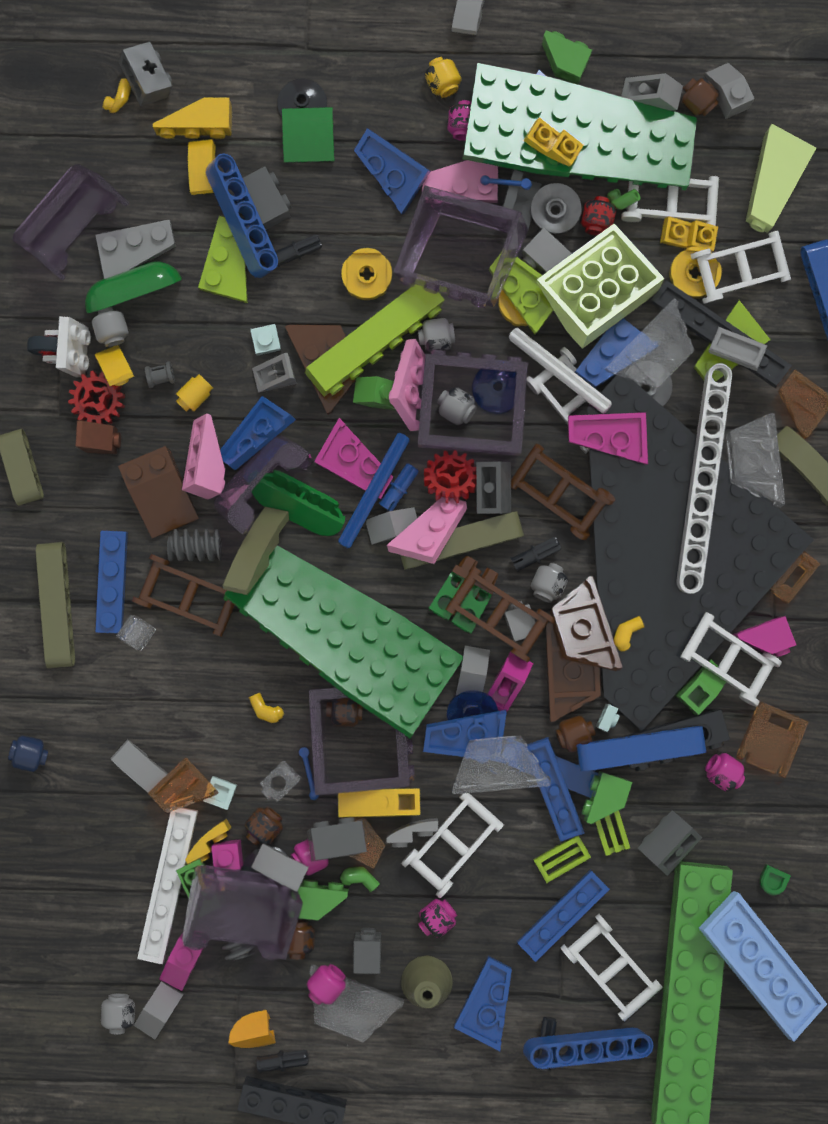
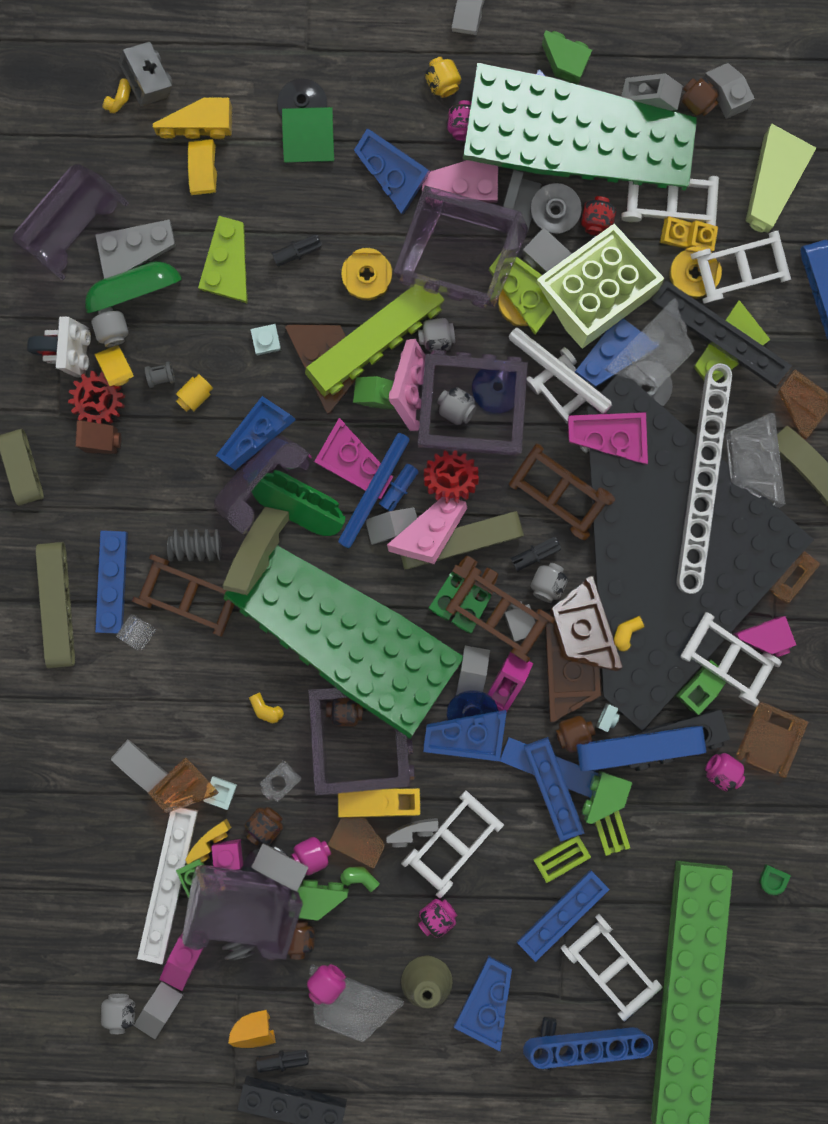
dark blue head [8,736,48,772] -> none
reddish brown slope [118,446,199,539] -> none
bright pink slope [182,414,225,499] -> none
blue beam [206,153,278,278] -> none
dark grey brick [243,166,292,230] -> none
light grey slope [252,353,297,392] -> none
blue hinge [299,747,319,800] -> none
dark grey brick [307,817,367,862] -> none
dark grey brick [354,928,381,974] -> none
clear wing [452,735,551,794] -> none
dark grey brick [476,462,511,514] -> none
blue hinge [480,175,532,190] -> none
yellow slope [523,117,584,167] -> none
bright green arm [607,189,640,210] -> none
dark grey brick [638,810,702,876] -> none
light blue plate [699,891,827,1041] -> none
light grey tile [709,327,768,371] -> none

